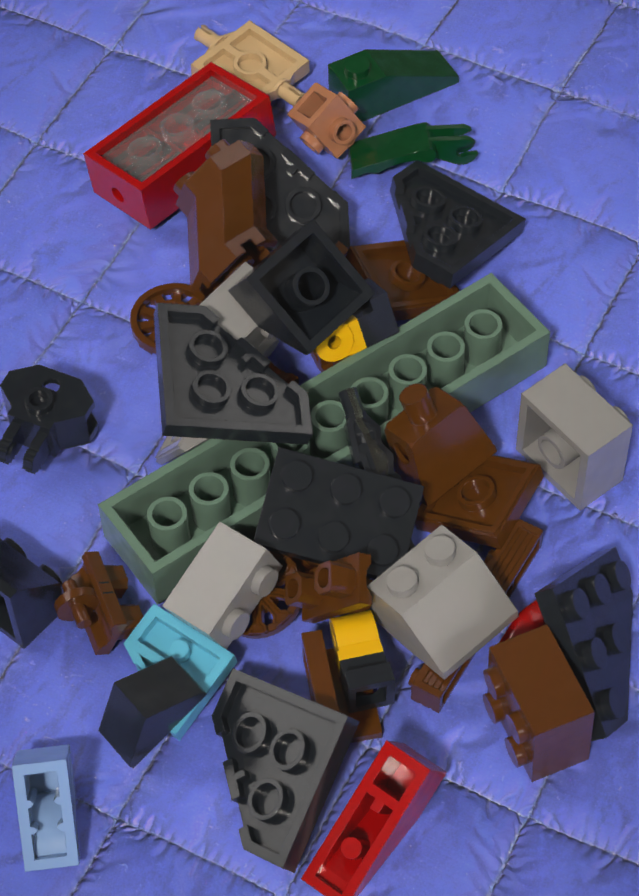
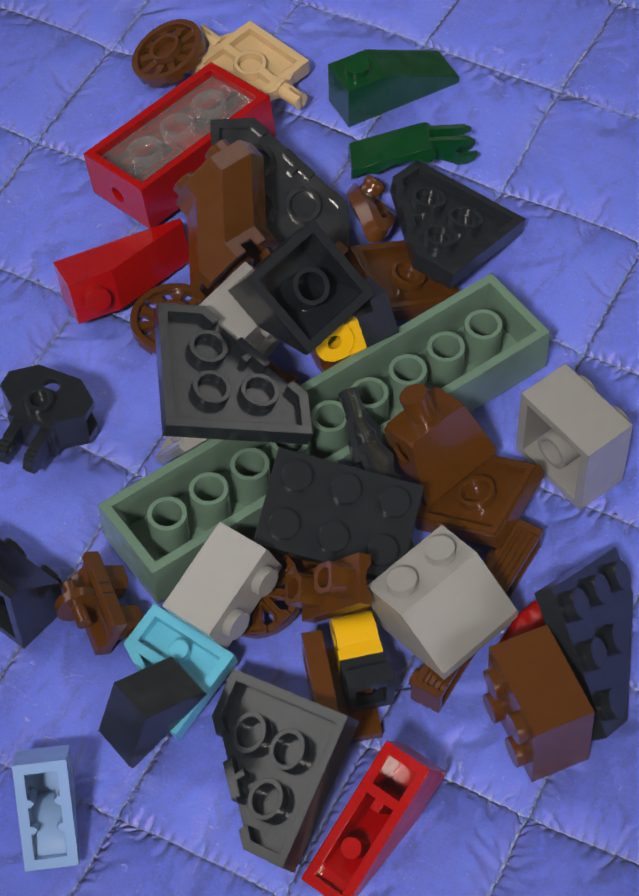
nougat brick [287,82,366,159] -> none
none -> red slope [53,218,189,324]
none -> reddish brown wheel [132,19,206,87]
none -> reddish brown arm [347,175,396,243]

